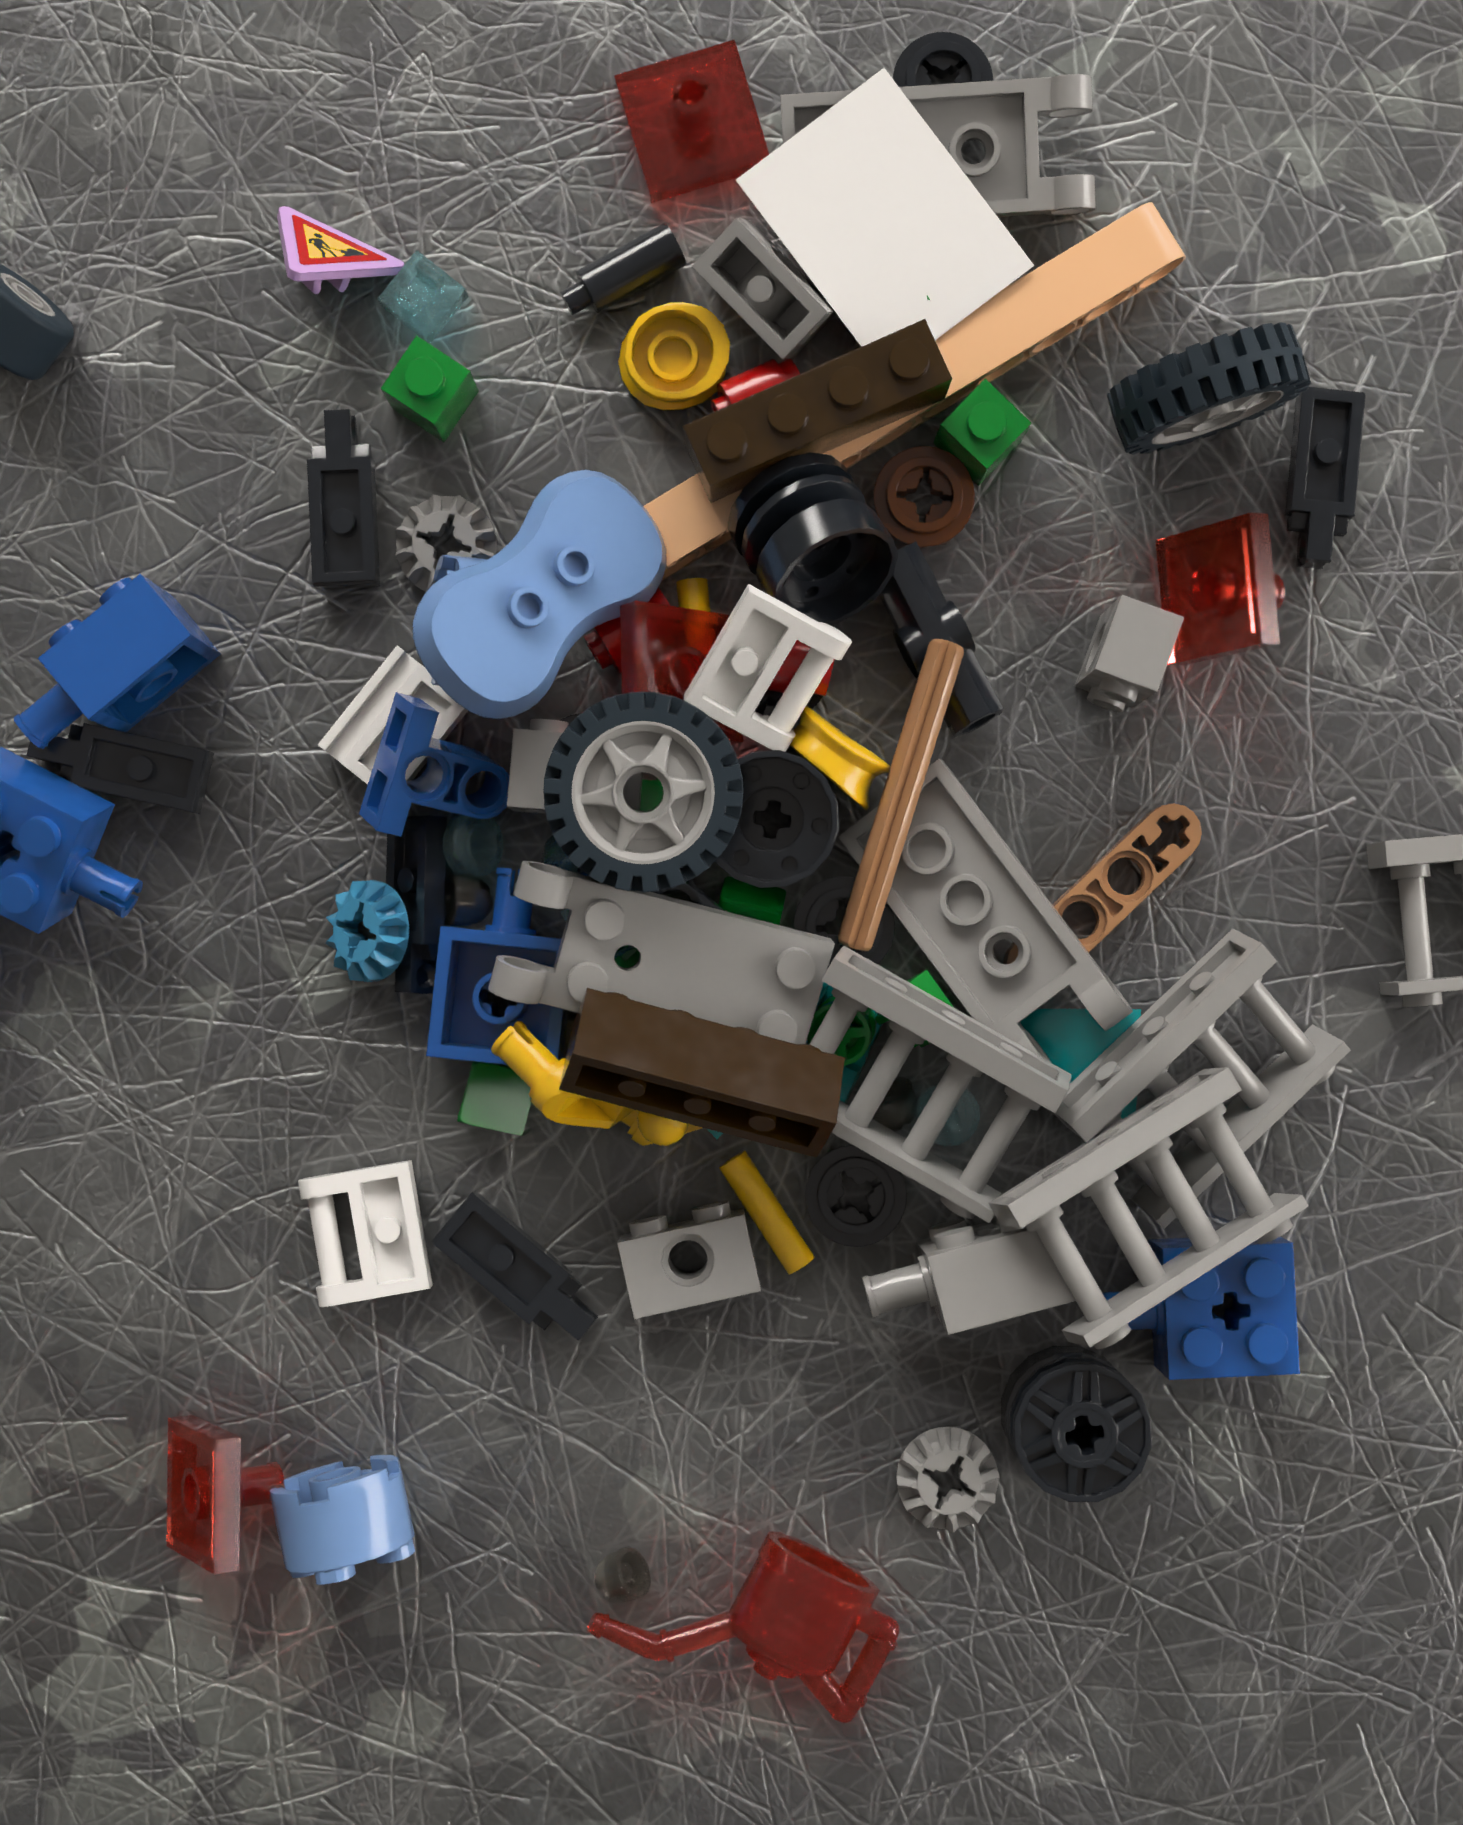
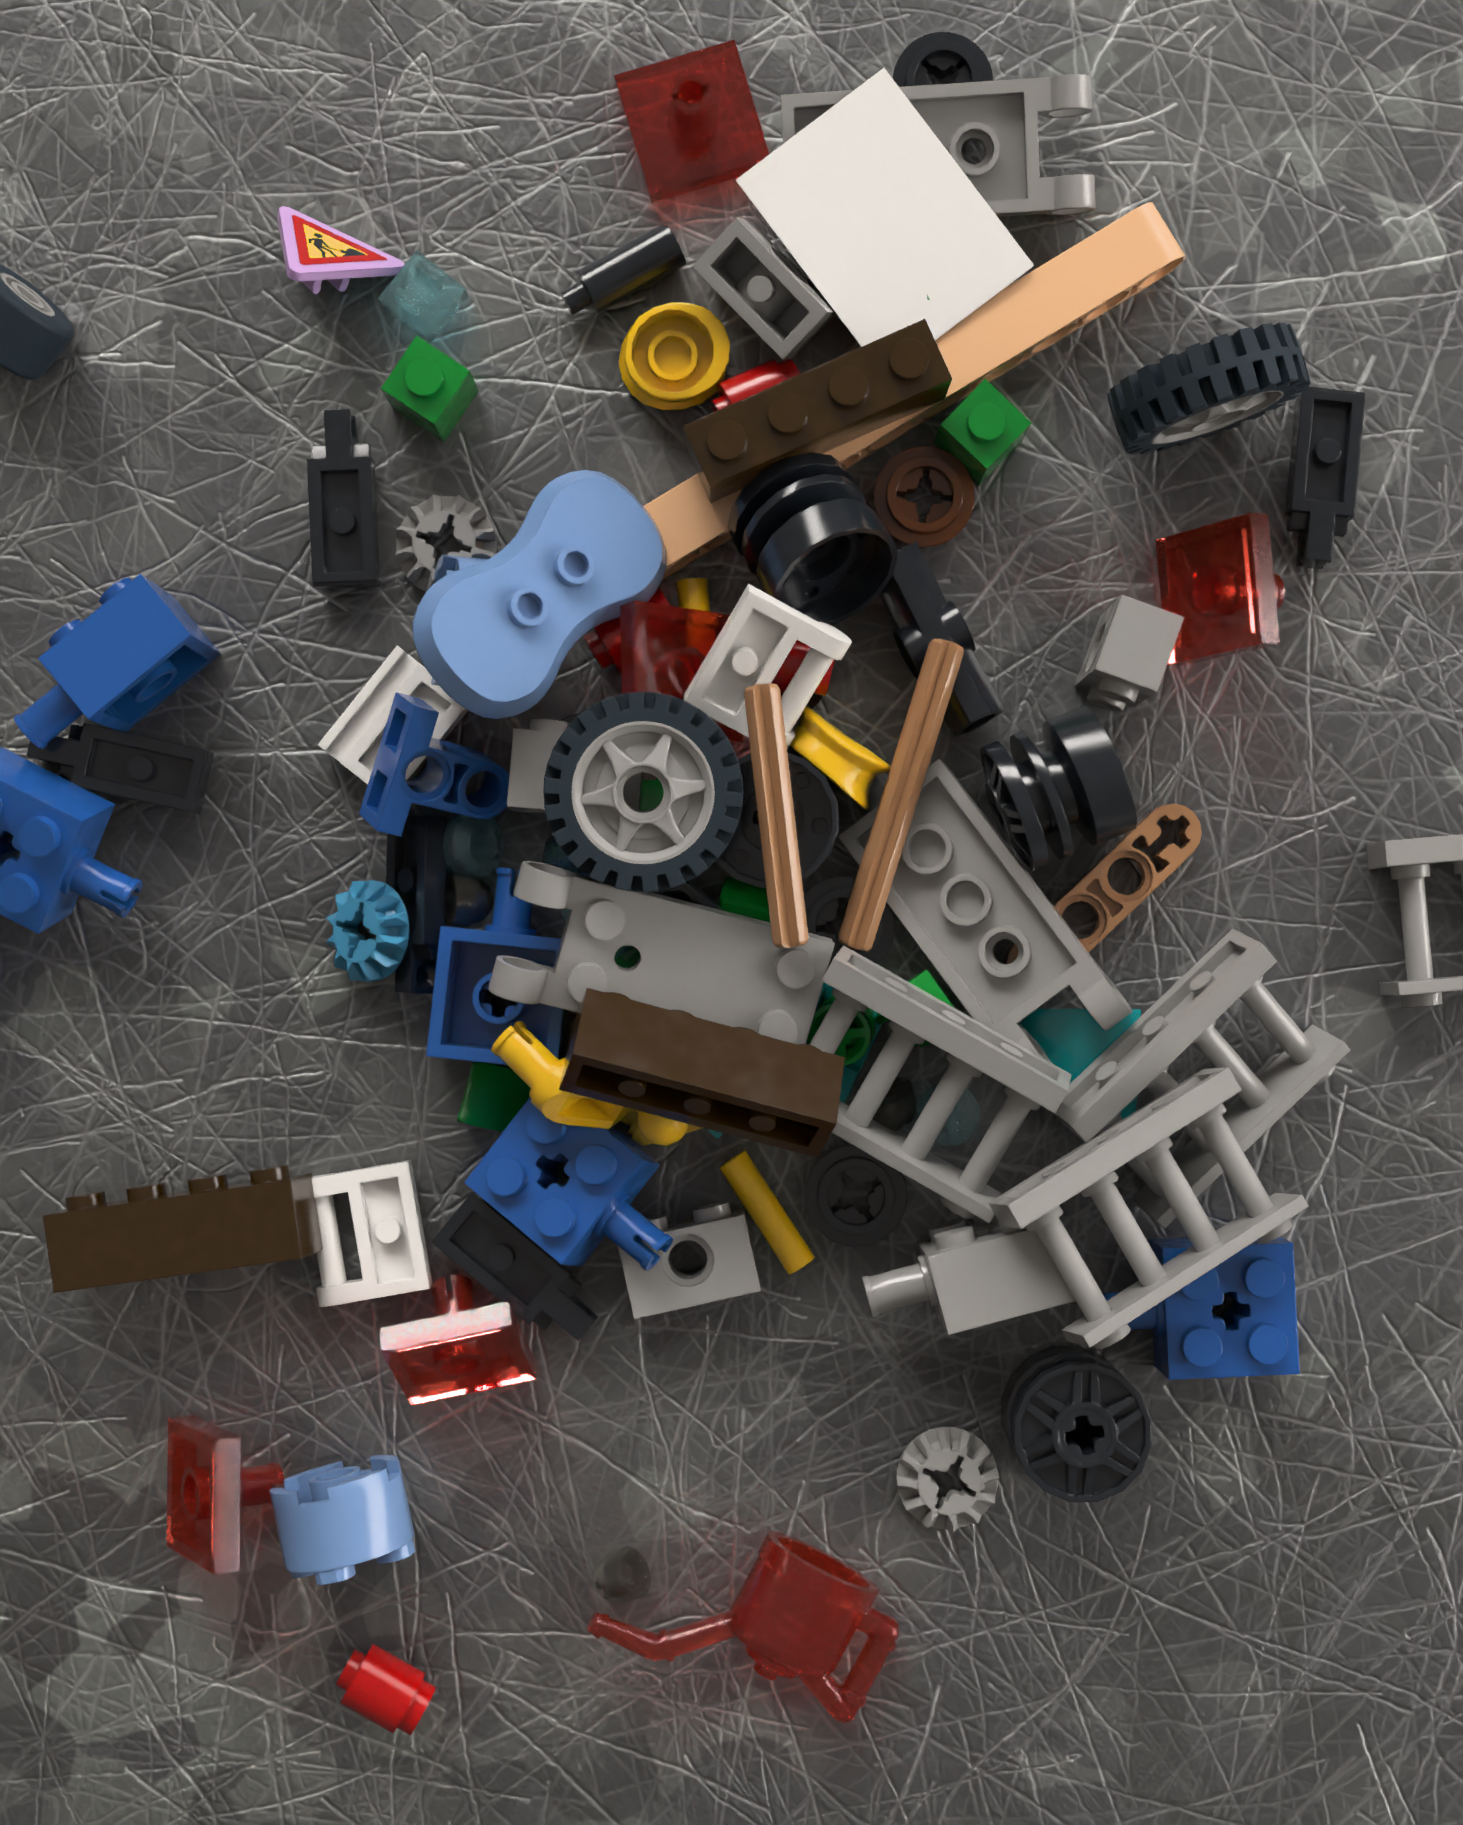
none -> dark brown brick [43,1165,323,1293]
none -> red brick [335,1644,437,1736]
none -> clear red tile [379,1275,536,1405]
none -> blue brick [464,1098,673,1271]
none -> medium nougat axle [744,683,809,948]
none -> black wheel [980,705,1137,872]

